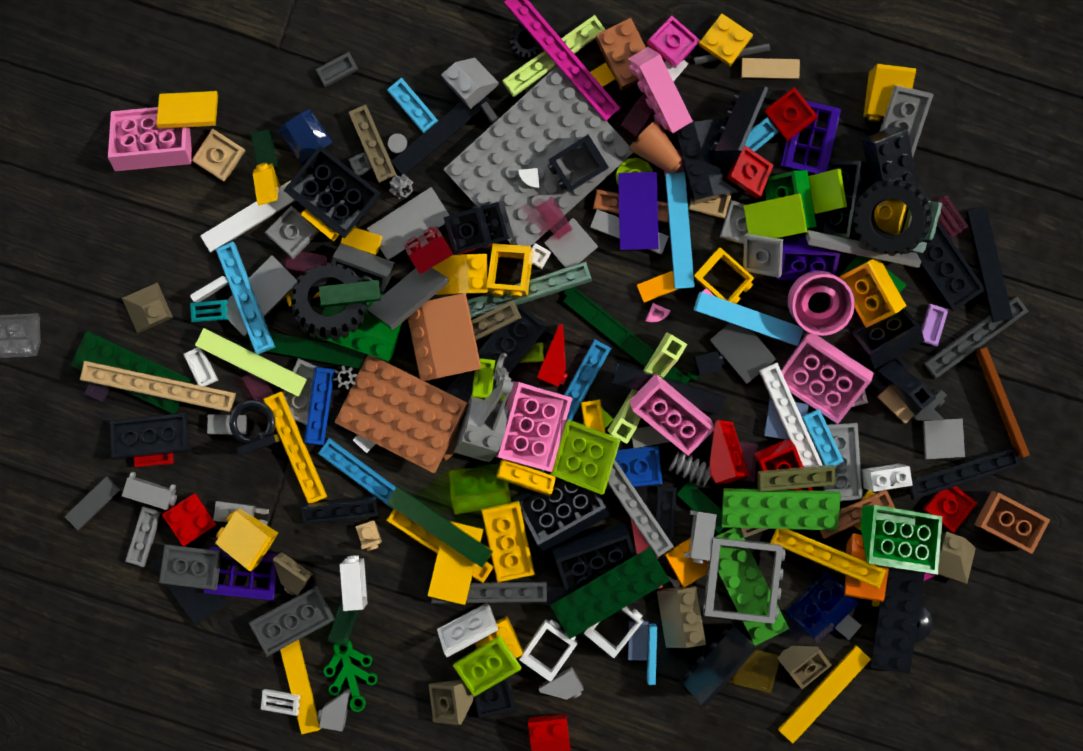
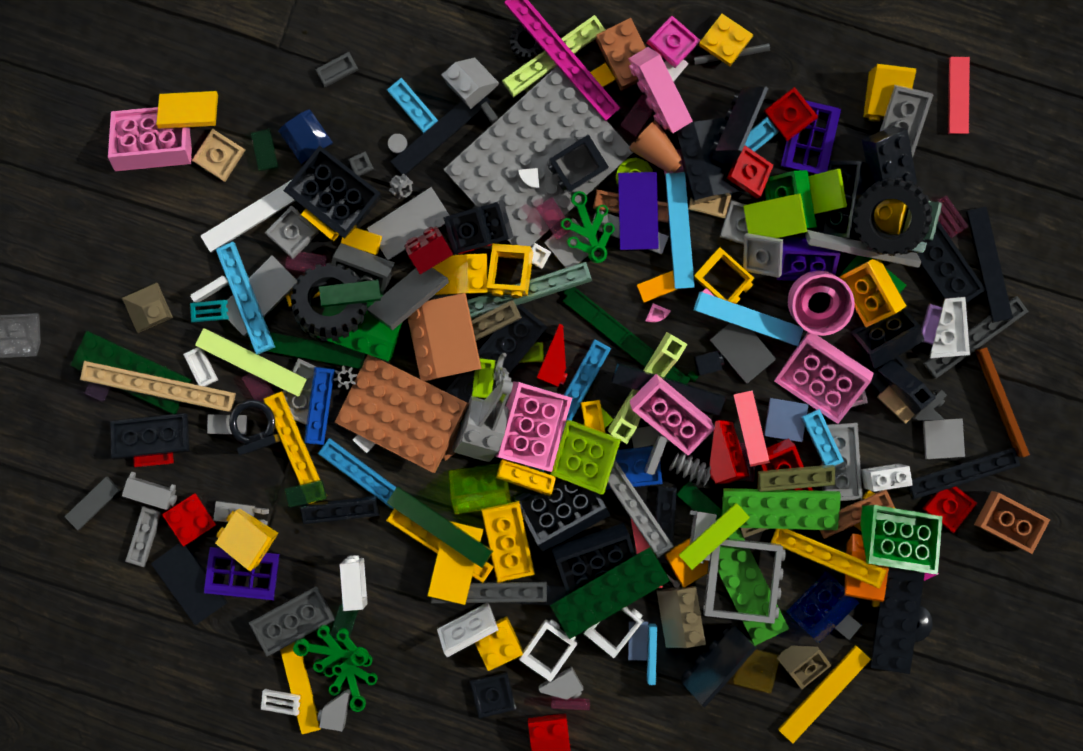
dark grey tile [159,545,222,590] -> none
yellow slope [253,163,280,206] -> none
dark tan slope [273,552,313,595] -> none
dark tan plate [349,105,397,183] -> none
tan bracket [356,520,382,551] -> none
dark tan slope [429,680,473,725] -> none
lime tile [453,636,522,697] -> none
tan tile [741,58,800,80] -> none
white tile [759,363,823,467] -> none
dark tan slope [938,532,976,585] -> none
none -> clear green tile [284,479,327,508]
none -> green plant [293,625,369,676]
none -> clear pink tile [551,697,590,710]
none -> green plant [560,191,615,263]
none -> light grey tile [644,435,667,475]
none -> lime tile [679,503,750,570]
none -> coral tile [734,391,770,467]
none -> white wing [929,297,970,358]
none -> coral tile [948,57,970,135]

